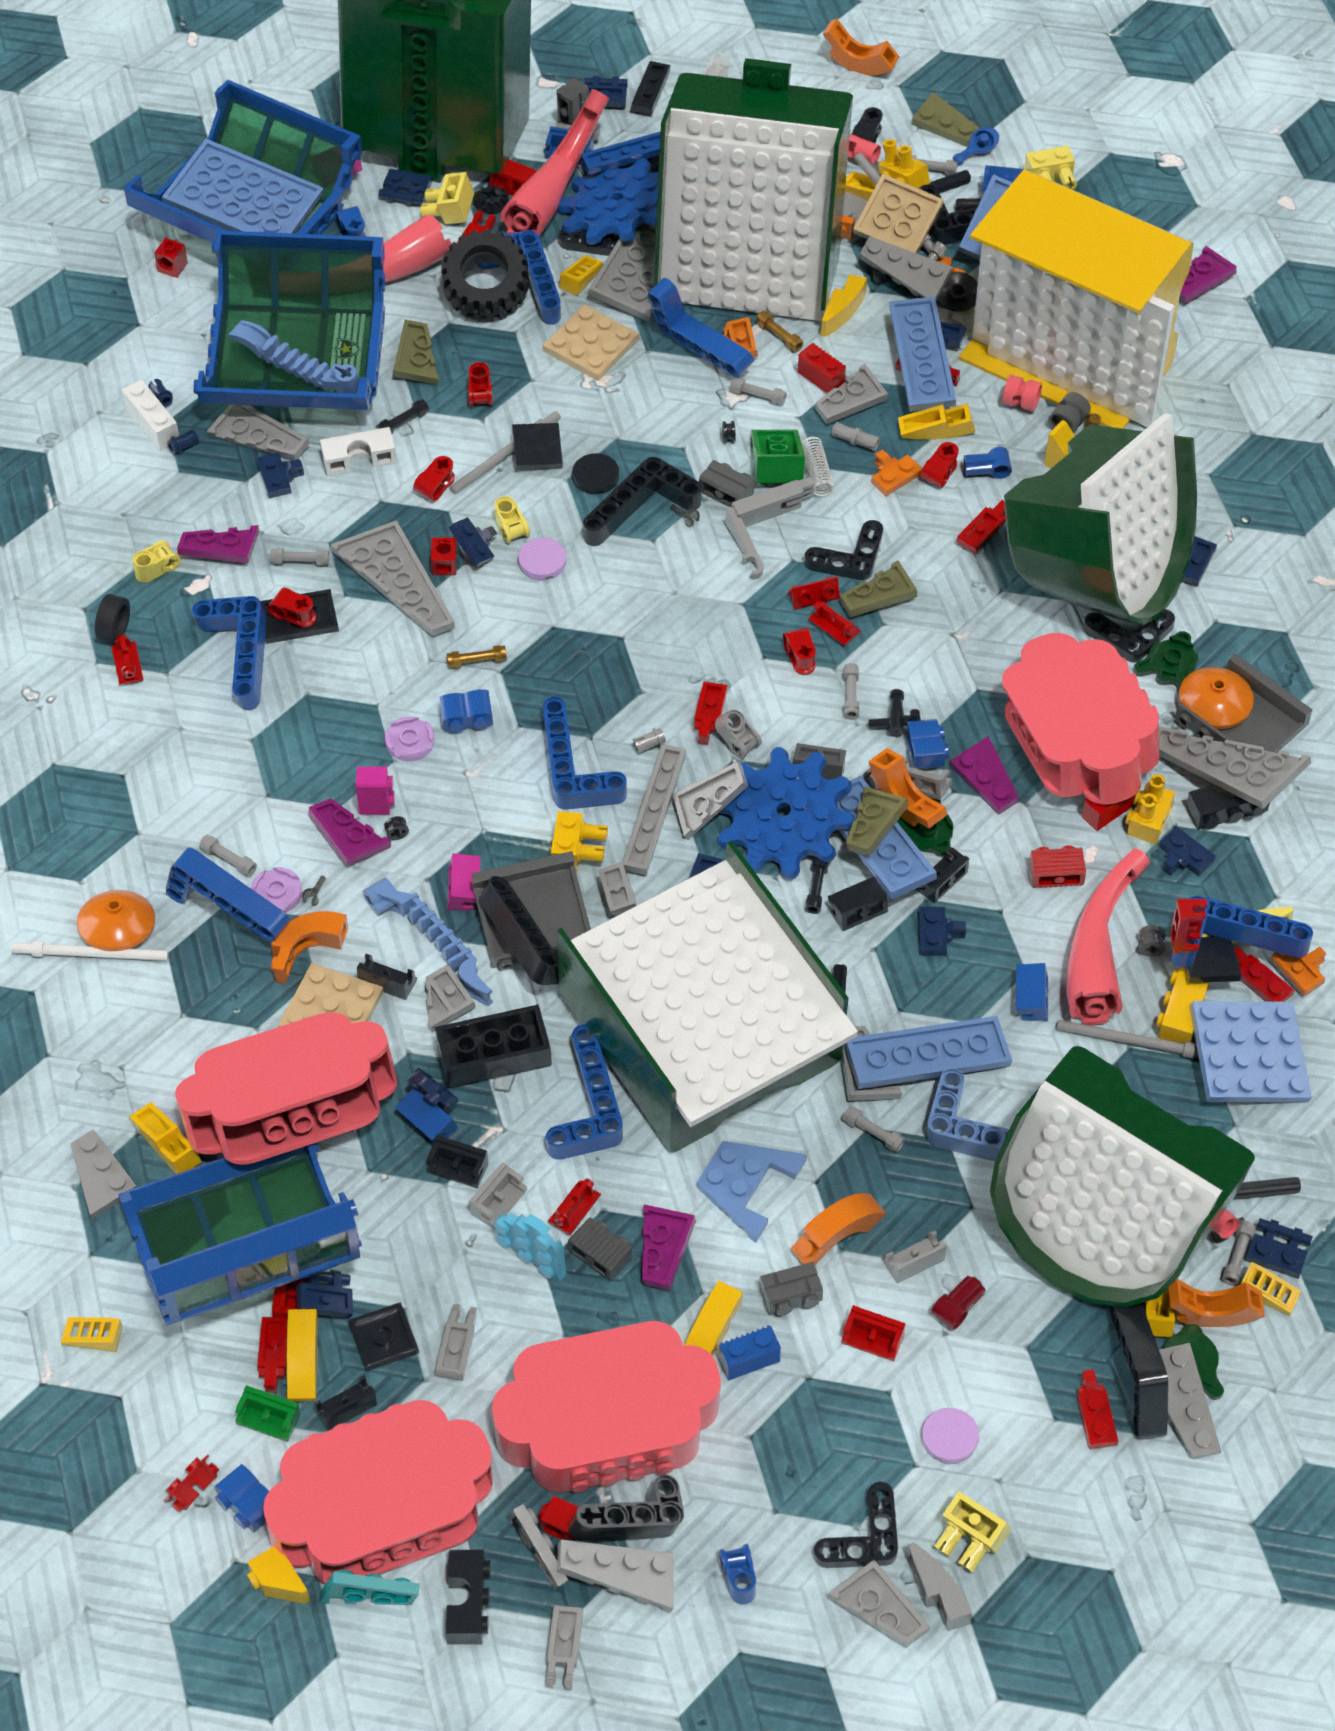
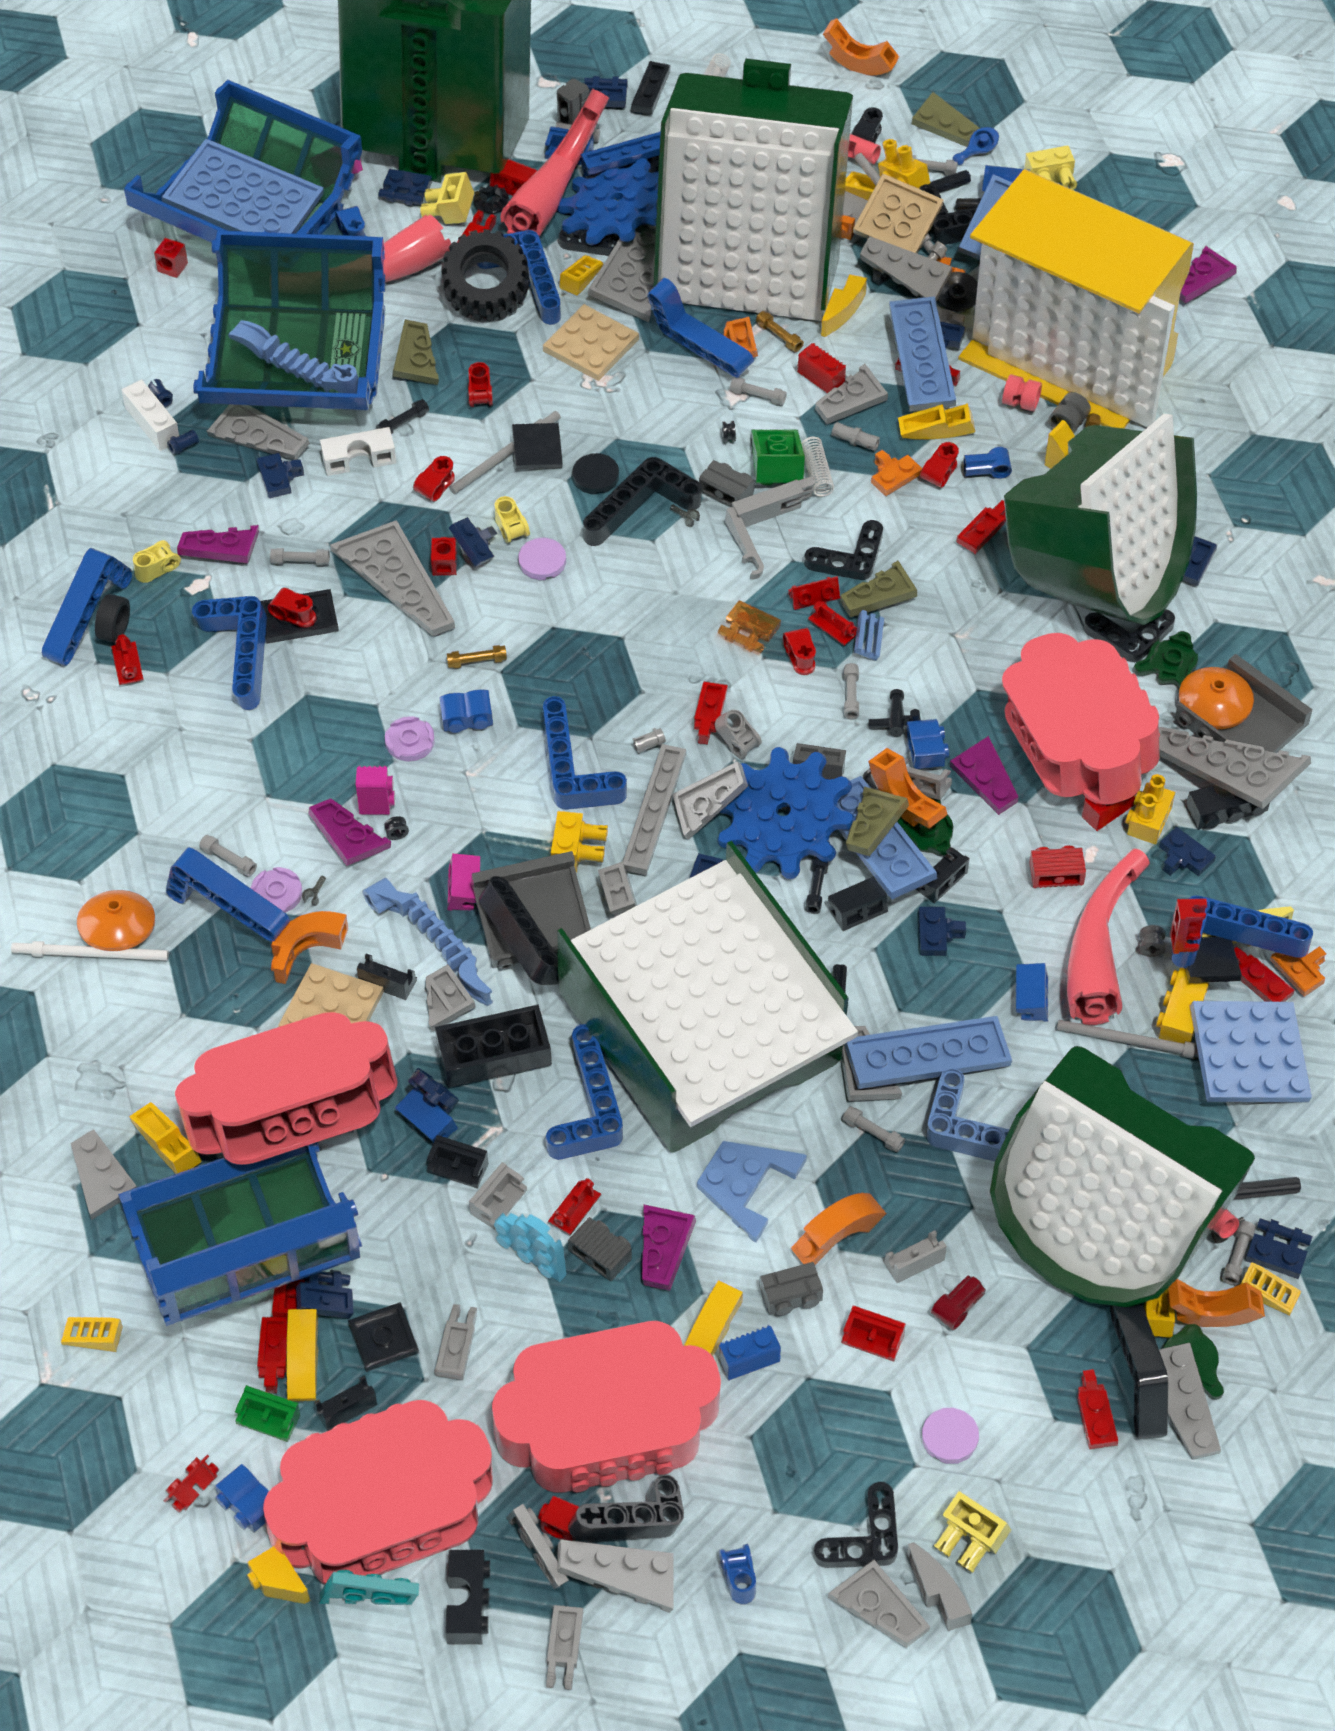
none -> blue beam [42,548,133,666]
none -> clear orange plate [718,600,781,654]
none -> medium blue tile [854,610,884,661]

